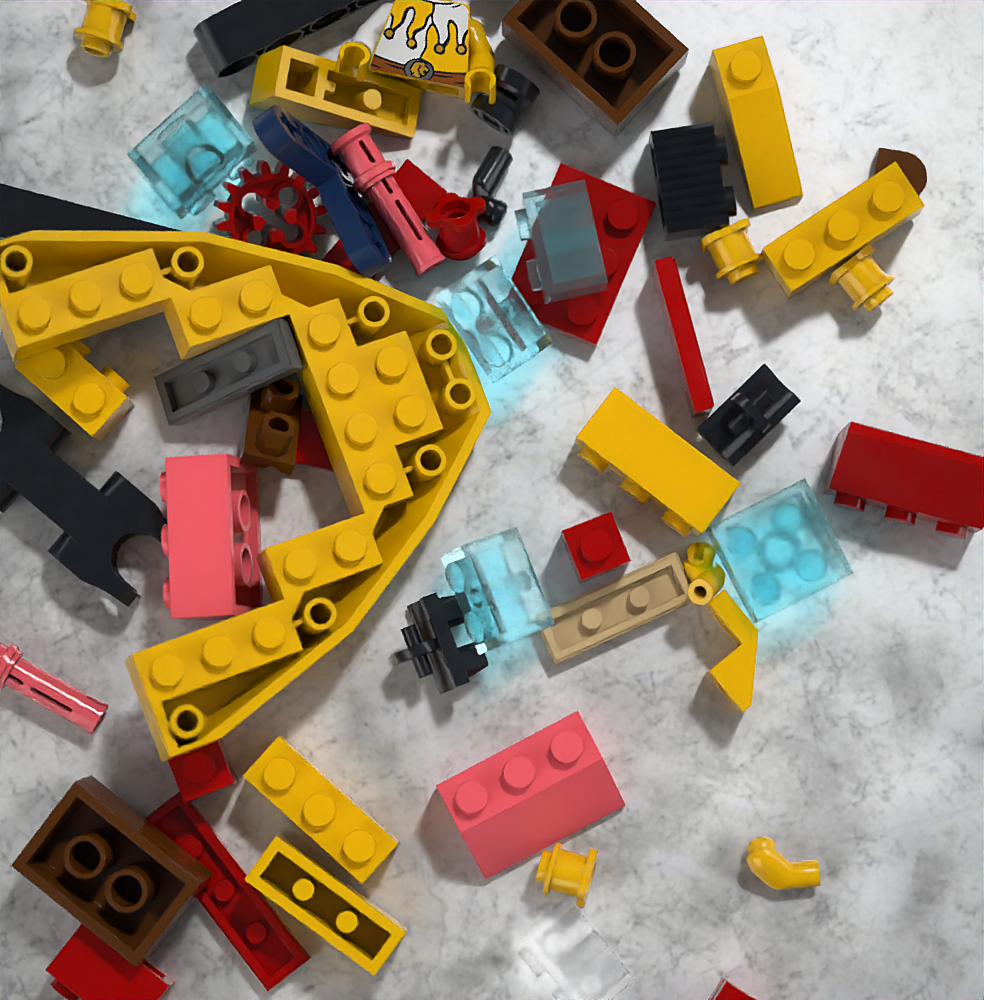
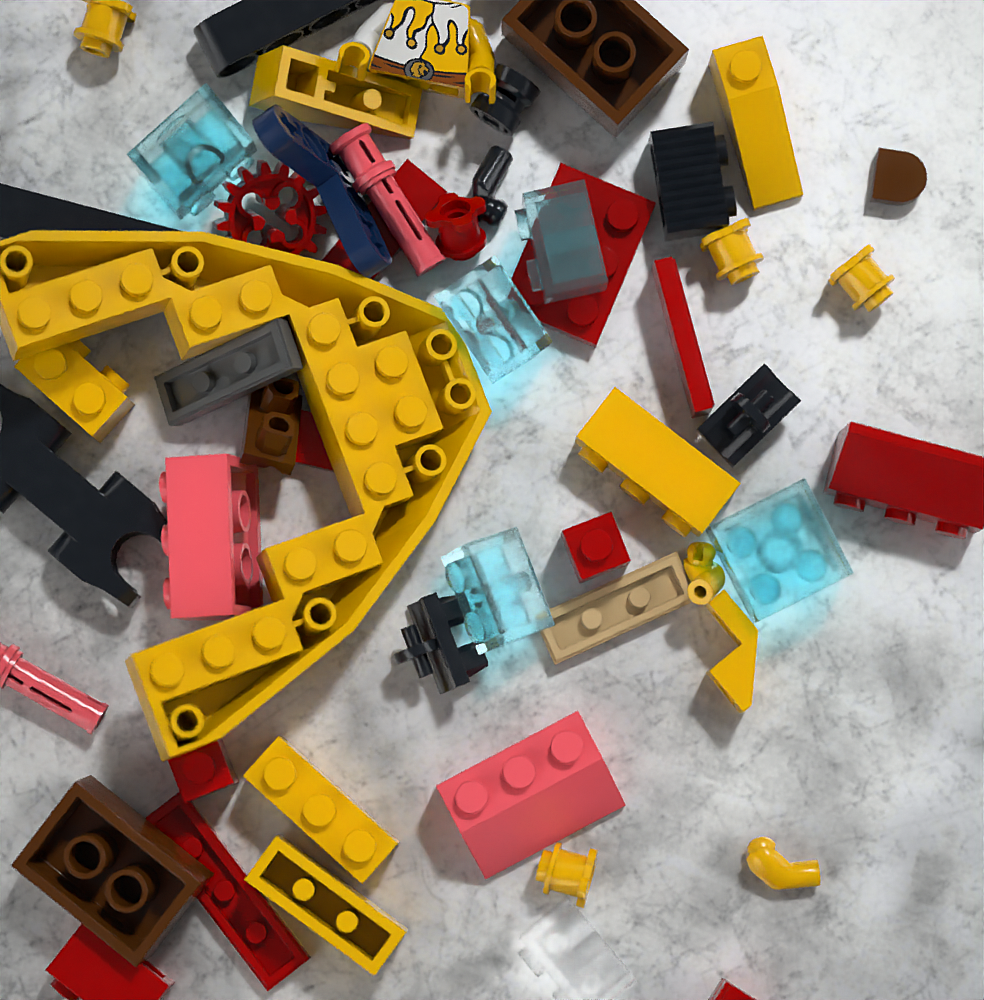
yellow brick [761,161,925,299] -> none

